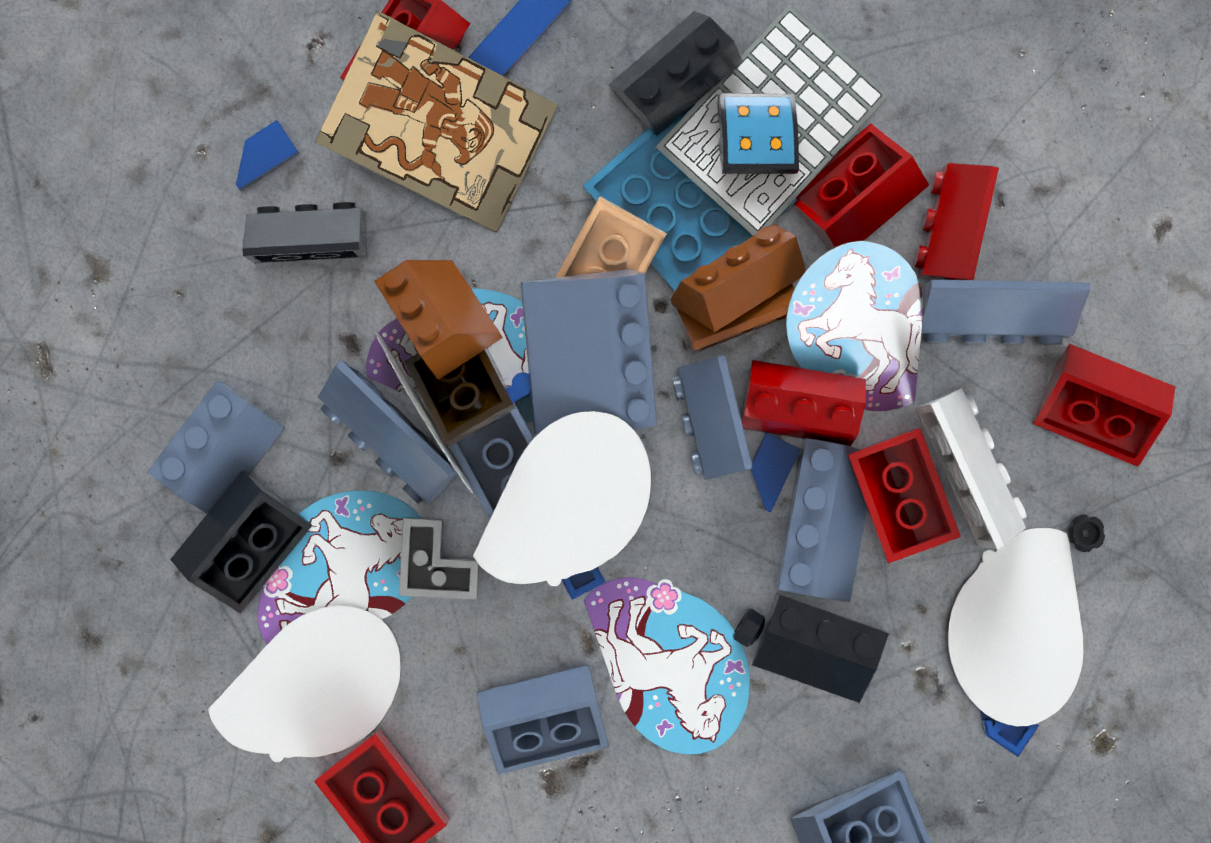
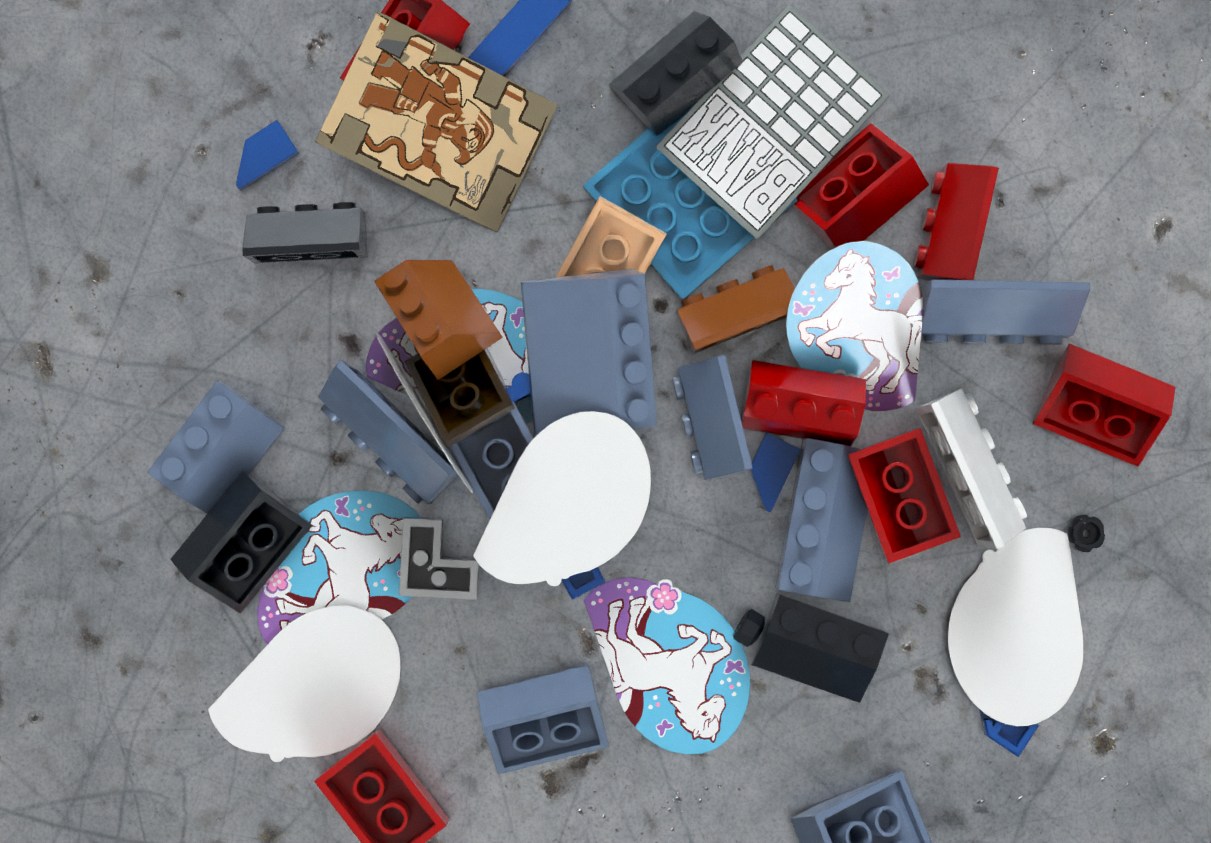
dark orange slope [670,224,806,332] -> none
dark azure slope [717,93,799,174] -> none

